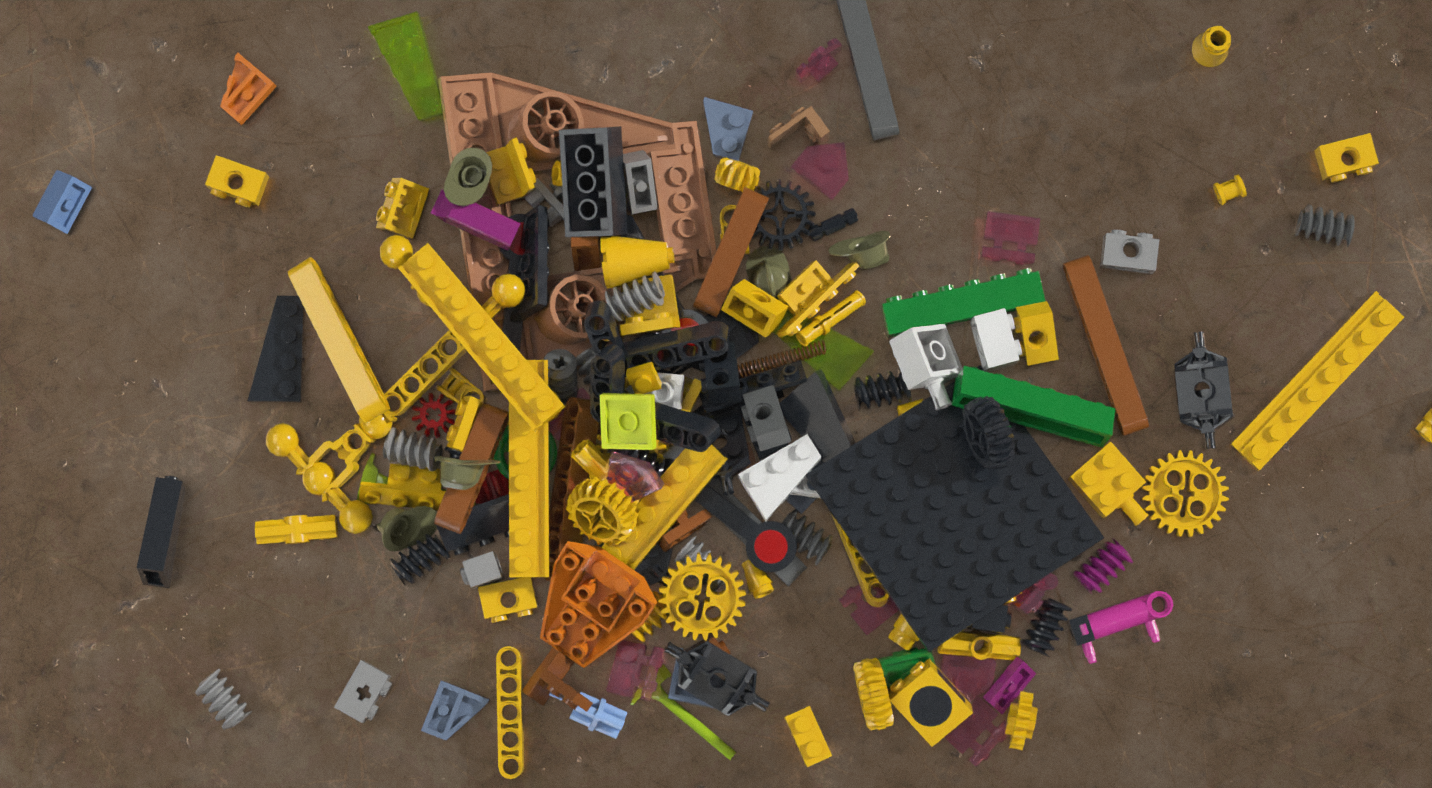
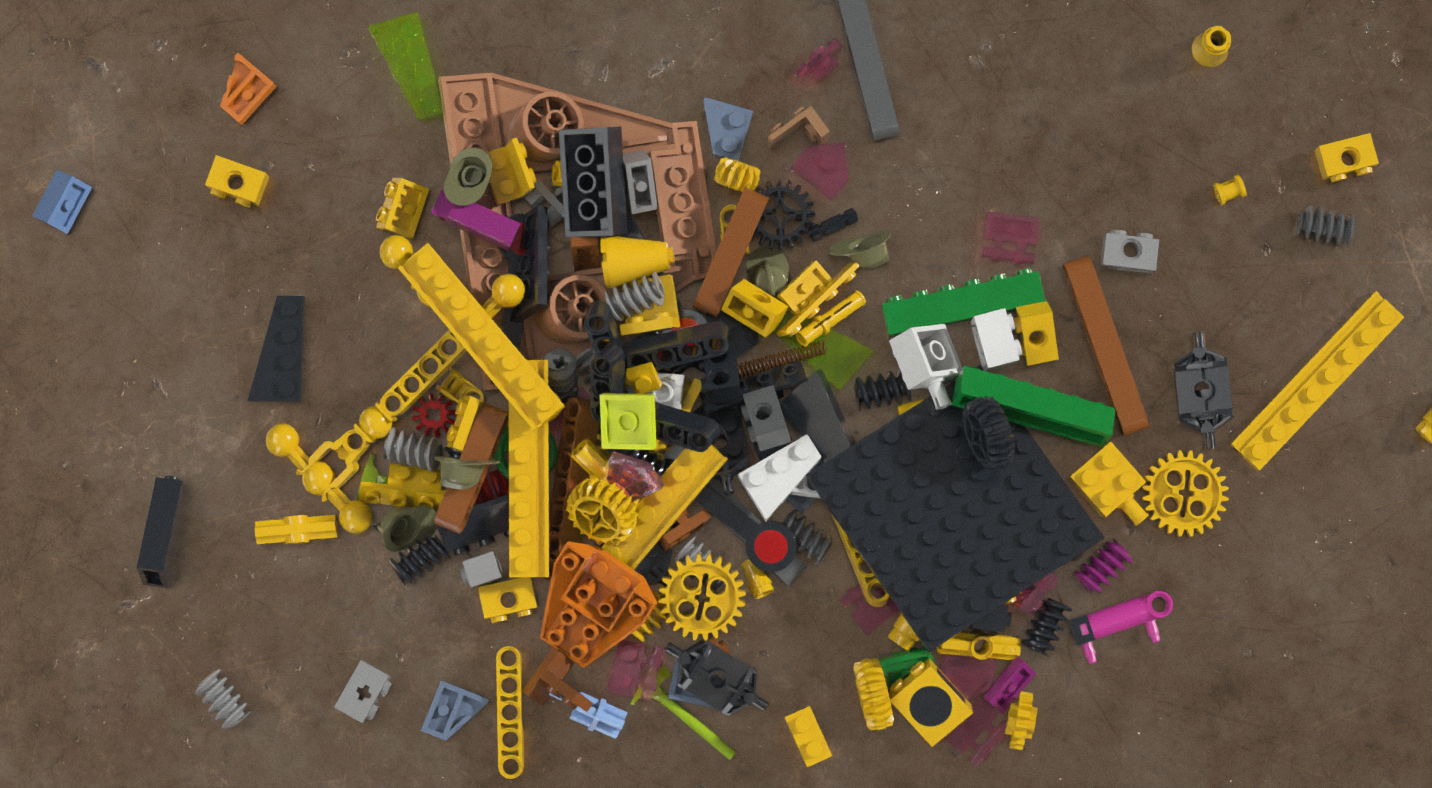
yellow beam [288,257,390,423] -> none

